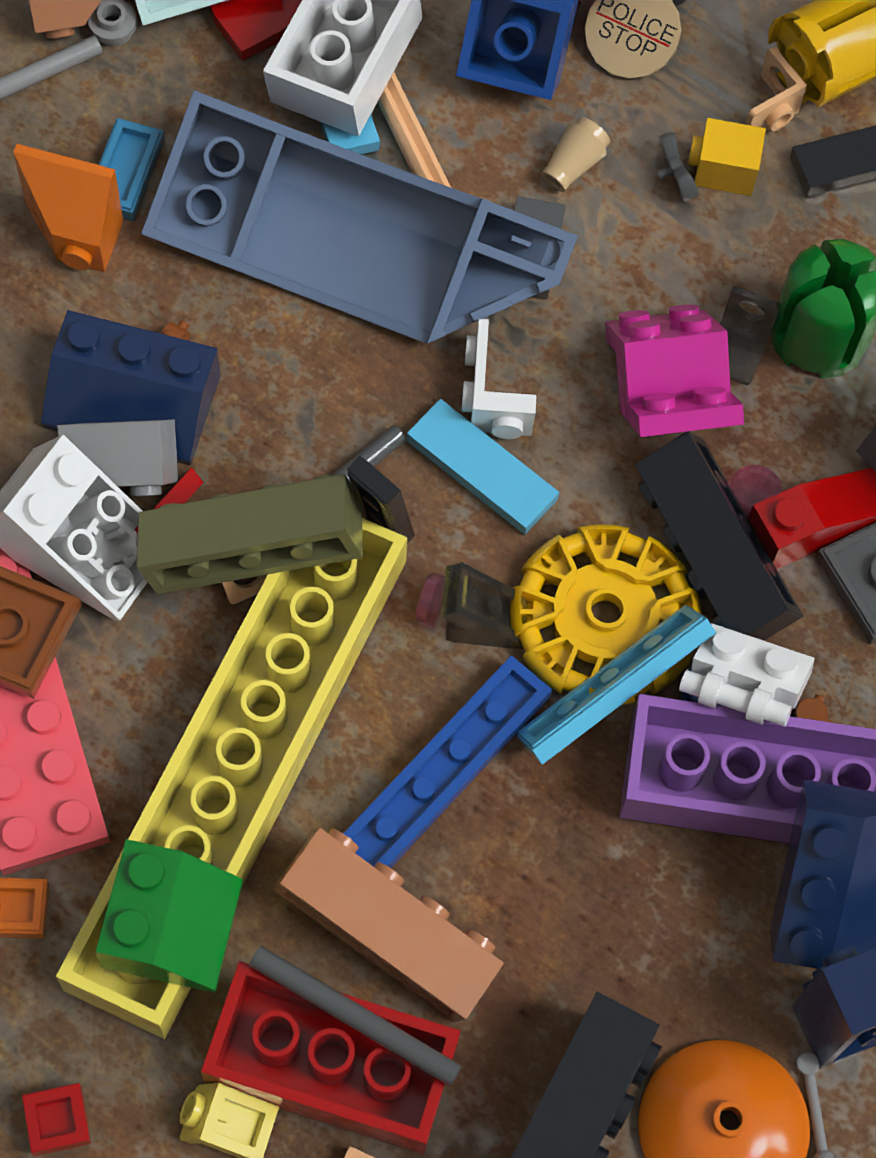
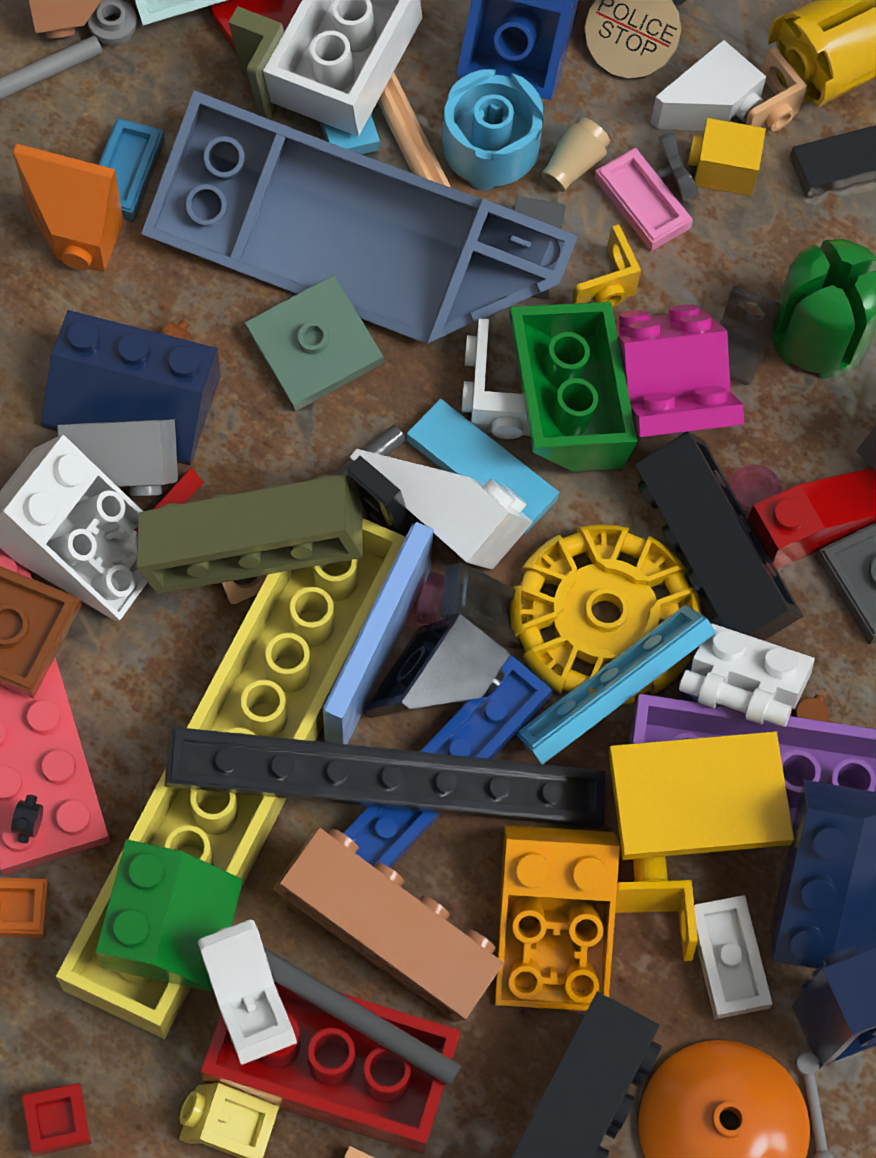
none -> black piece [11,794,43,843]
none -> black tile [164,727,606,828]
none -> white bracket [198,920,297,1065]
none -> olive panel [228,6,284,119]
none -> sand green plate [245,275,385,412]
none -> light blue tile [323,522,434,744]
none -> white slope [350,449,533,570]
none -> slope [363,614,511,718]
none -> medium azure brick [442,69,543,191]
none -> light orange slope [495,825,620,1011]
none -> green slope [509,302,638,472]
none -> yellow bracket [572,224,641,308]
none -> bright pink tile [594,147,693,252]
none -> yellow tile [608,732,794,860]
none -> yellow bracket [615,856,698,961]
none -> white slope [650,40,766,131]
none -> white plate [694,895,772,1020]

